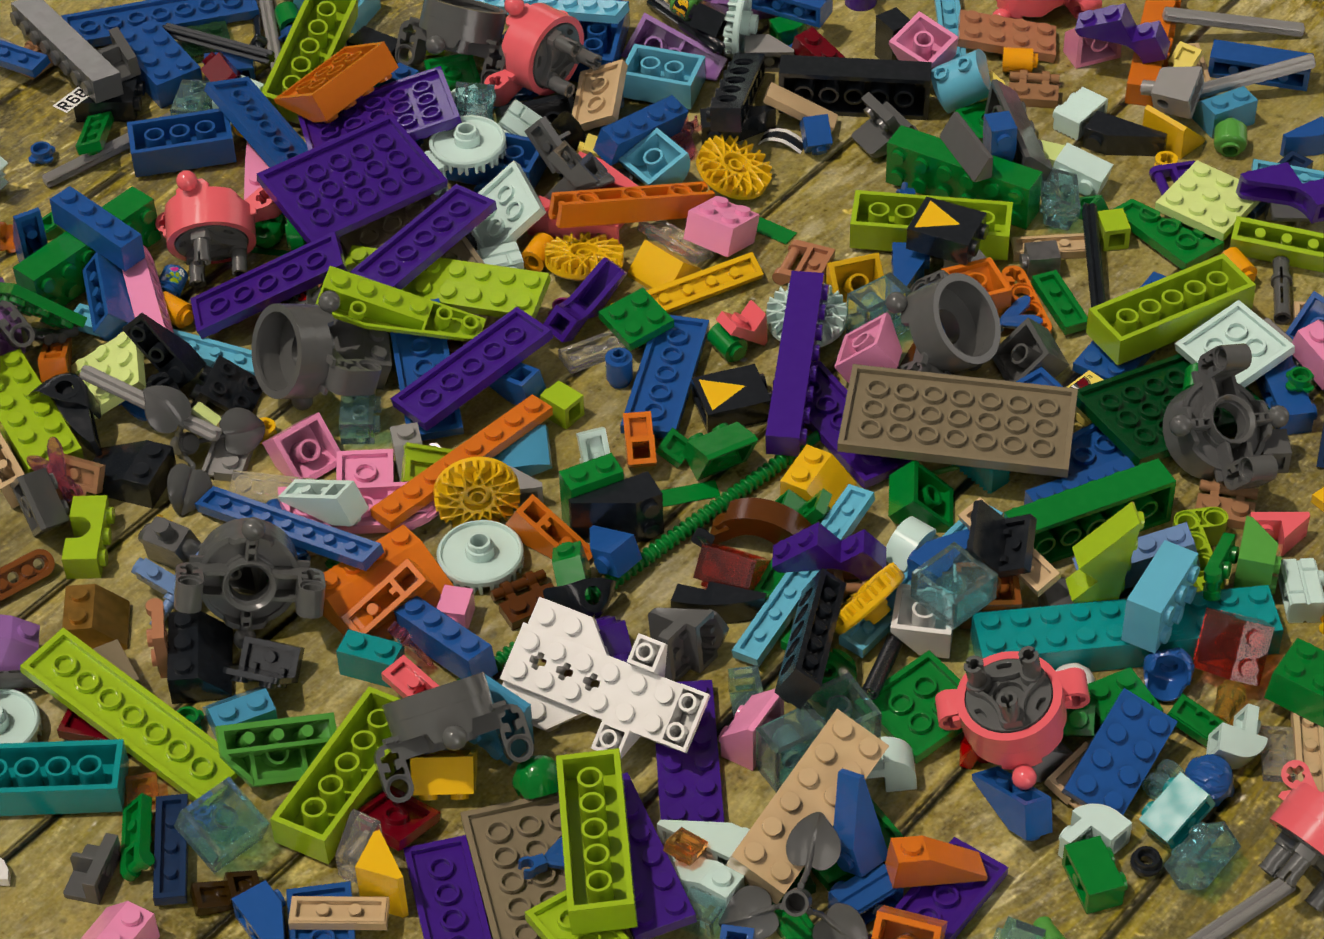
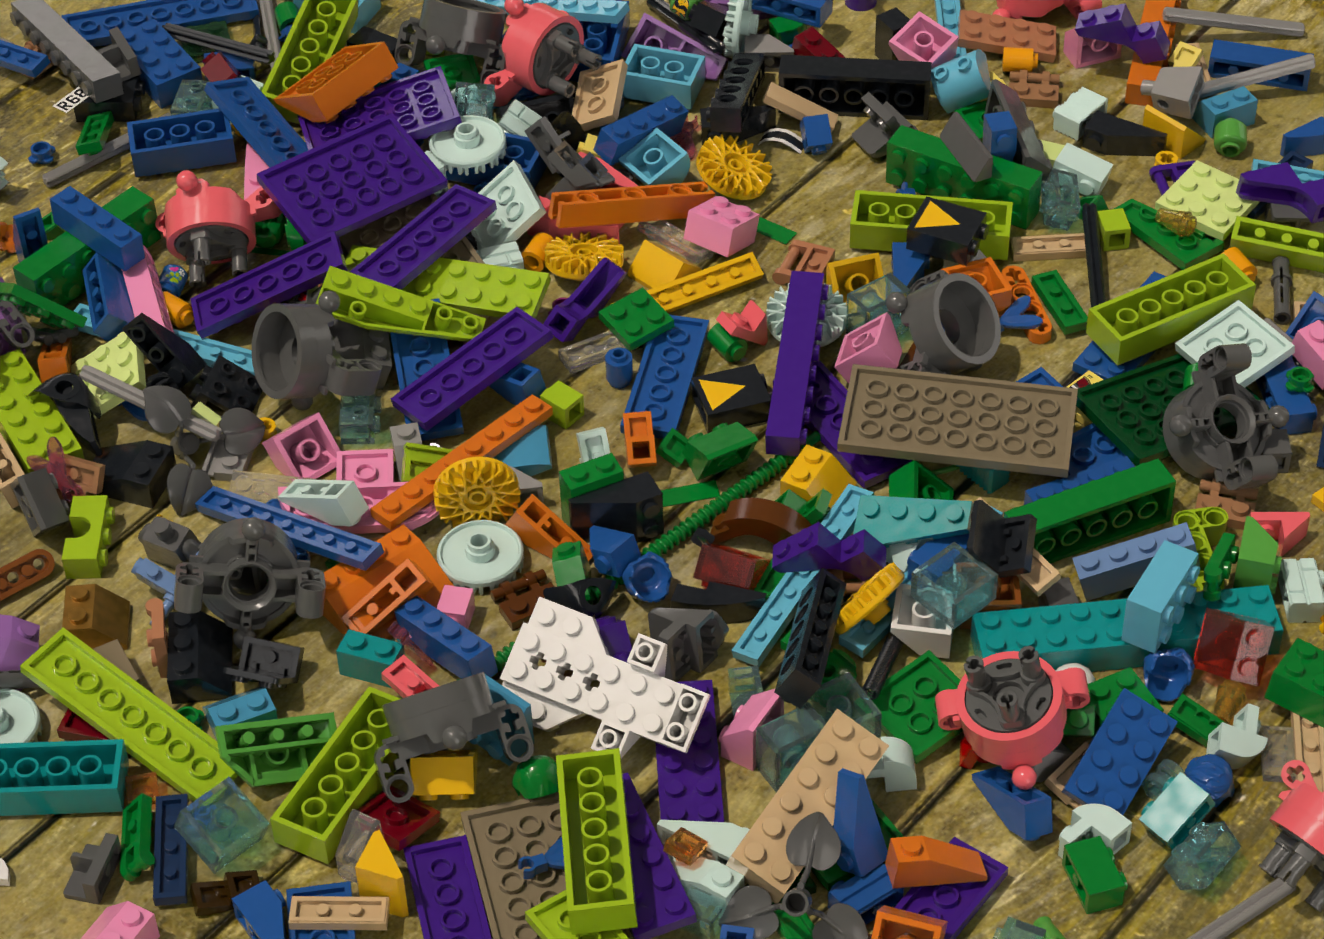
dark grey slope [992,317,1069,382] -> none
flat silver brick [1019,240,1061,280] -> none
lime slope [1065,501,1145,603] -> none
black plate [1130,846,1163,877] -> none
none -> blue hair [622,551,672,602]
none -> teal wing [853,495,973,548]
none -> clear yellow cone [1155,208,1197,237]

